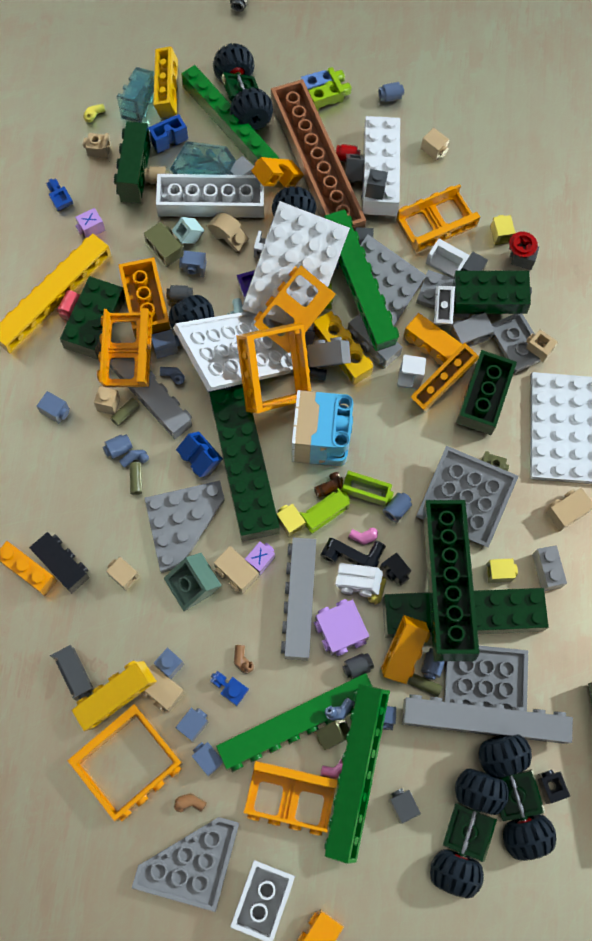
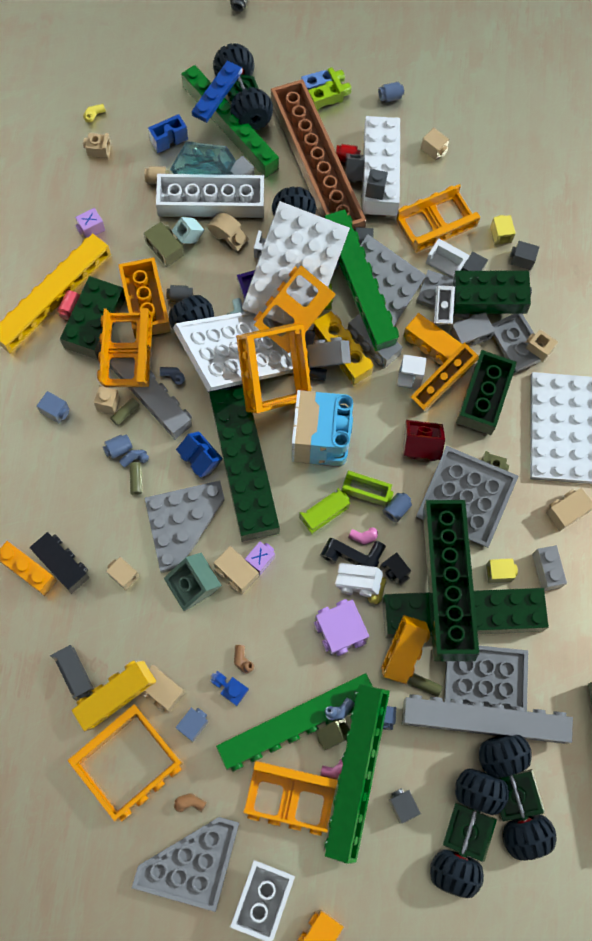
blue plate [46,178,74,211] -> none
dark green brick [114,121,151,204] -> none
clear light blue wedge [117,67,155,123] -> none
sand blue brick [152,329,180,359] -> none
yellow brick [154,46,178,118] -> none
sand blue brick [154,648,184,679] -> none
sand blue brick [179,250,207,278] -> none
sand blue brick [192,742,223,776] -> none
light orange arch [251,157,304,187] -> none
light yellow brick [277,504,306,537] -> none
light grey brick [281,537,316,661] -> none
reddish brown arm [314,472,343,498] -> none
dark grey brick [342,653,374,679] -> none
sand blue brick [421,648,445,680] -> none
red gear [509,231,538,258] -> none
black brick [537,769,571,804] -> none
none -> blue plate [191,60,242,123]
none -> dark red slope [403,420,445,461]

